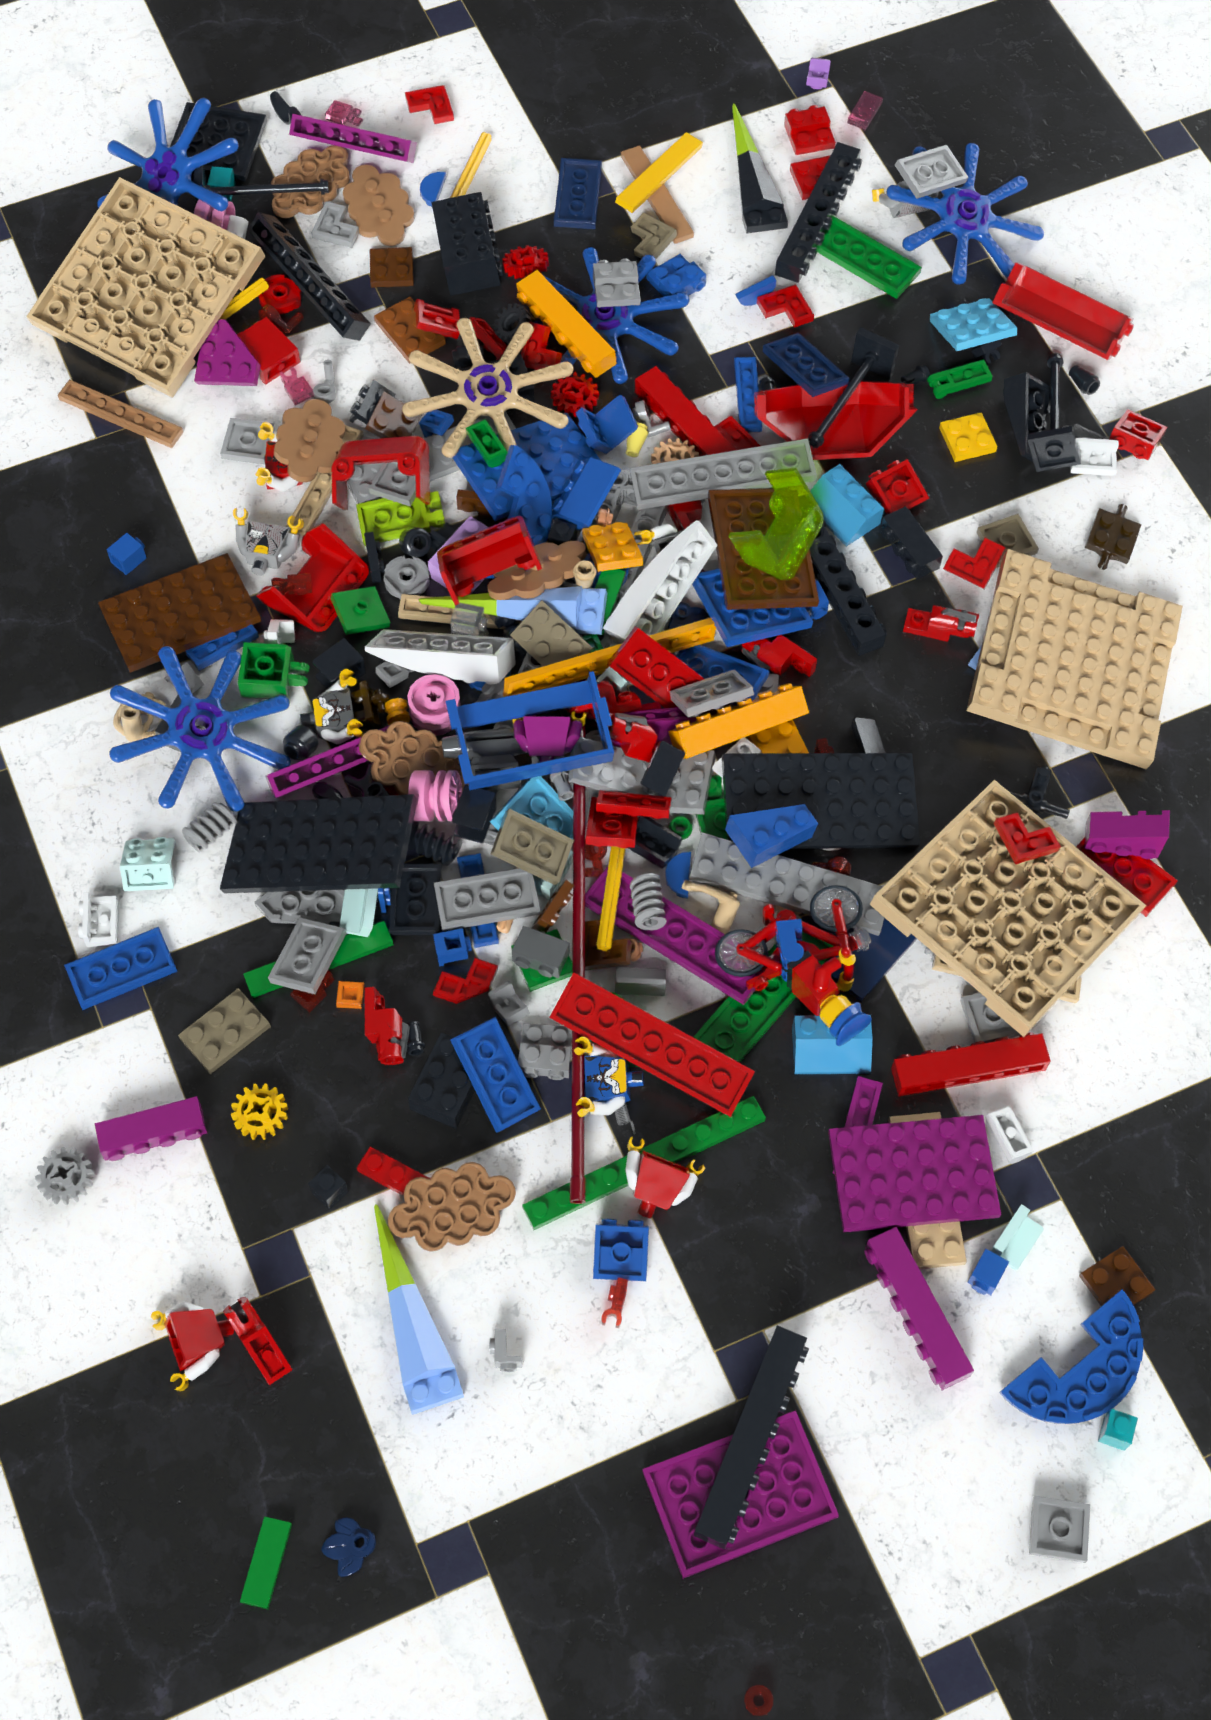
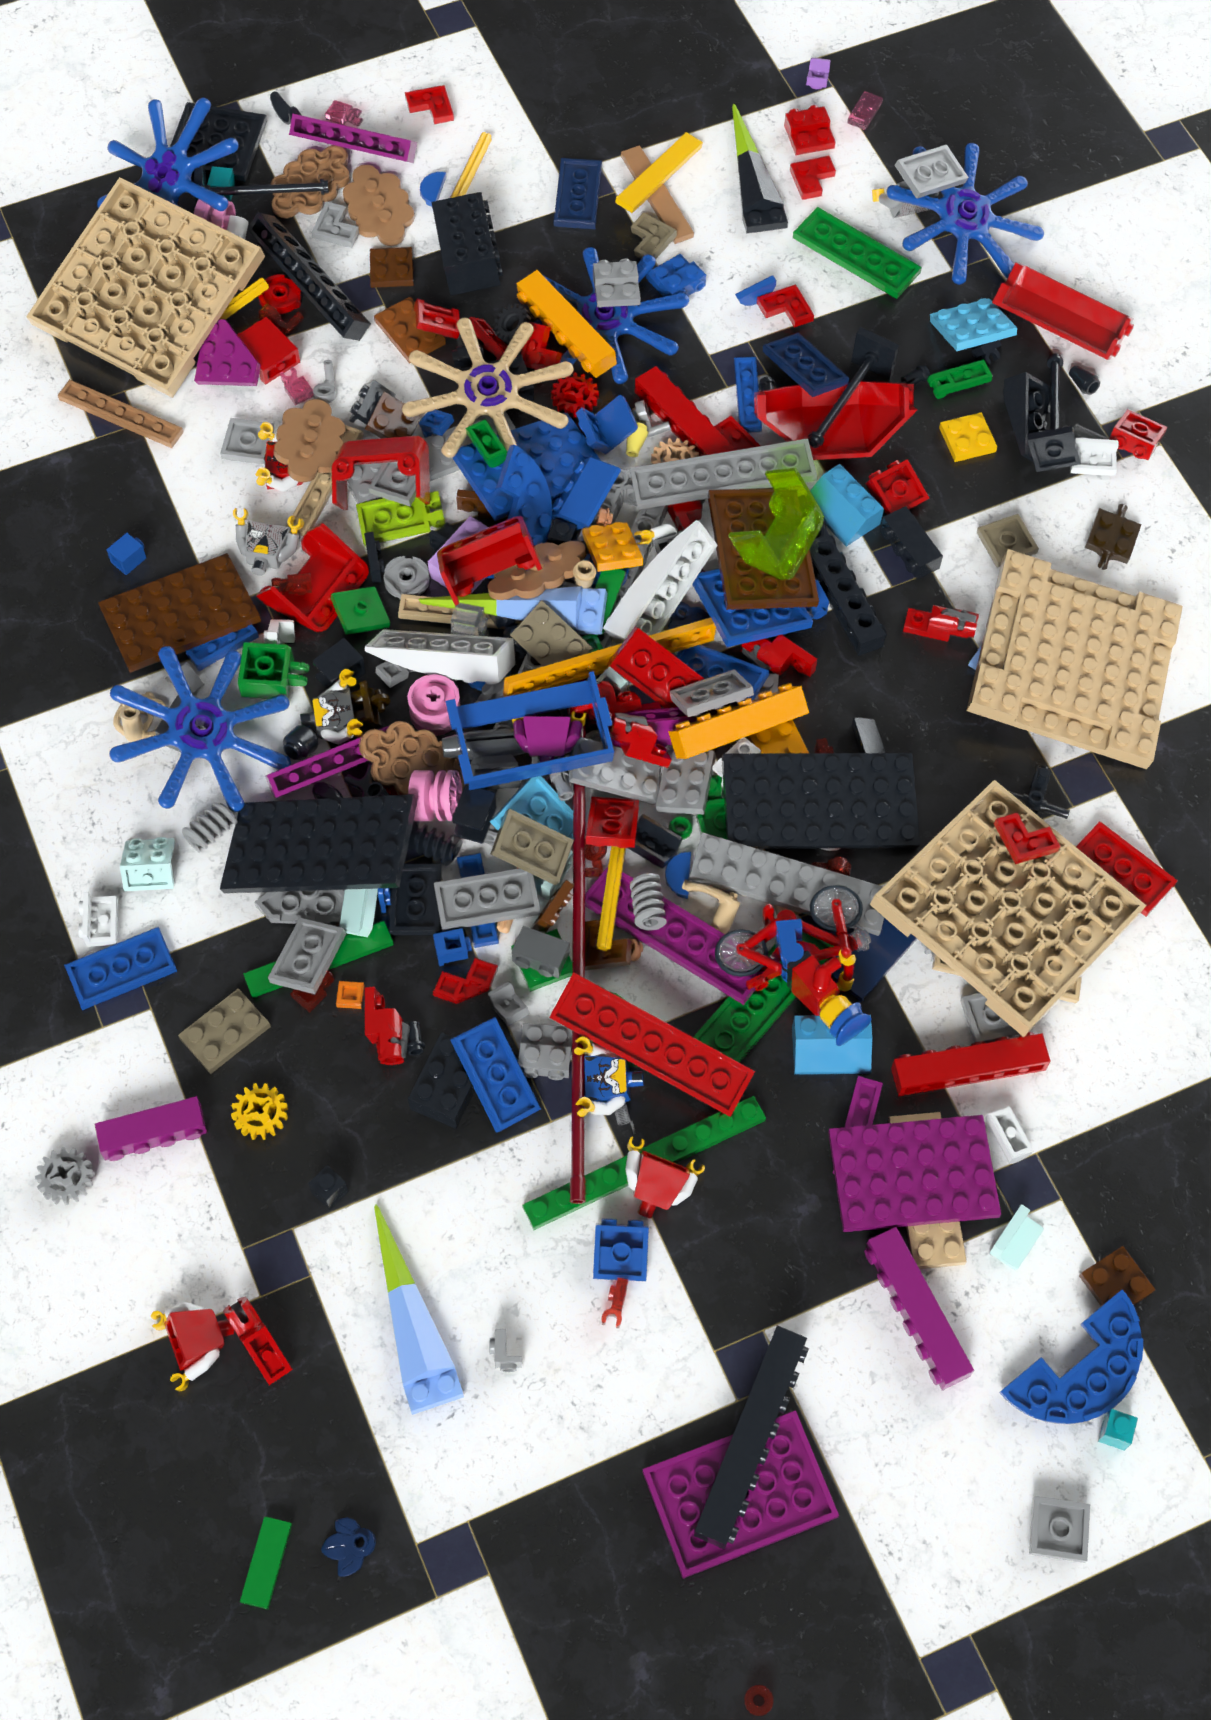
red plate [357,1147,430,1196] -> none
light orange wheel [385,698,411,725] -> none
medium nougat plate [388,1162,516,1252] -> none
black head [399,527,432,557] -> none
red gear [502,245,549,279] -> none
red plate [596,790,672,819] -> none
light grey panel [615,967,666,996] -> none
black panel [640,741,685,797] -> none
blue wedge [725,804,818,868] -> none
black brick [775,142,862,283] -> none
red plate [943,538,1006,590] -> none
blue brick [967,1249,1009,1296] -> none
magenta wedge [1084,810,1170,859] -> none

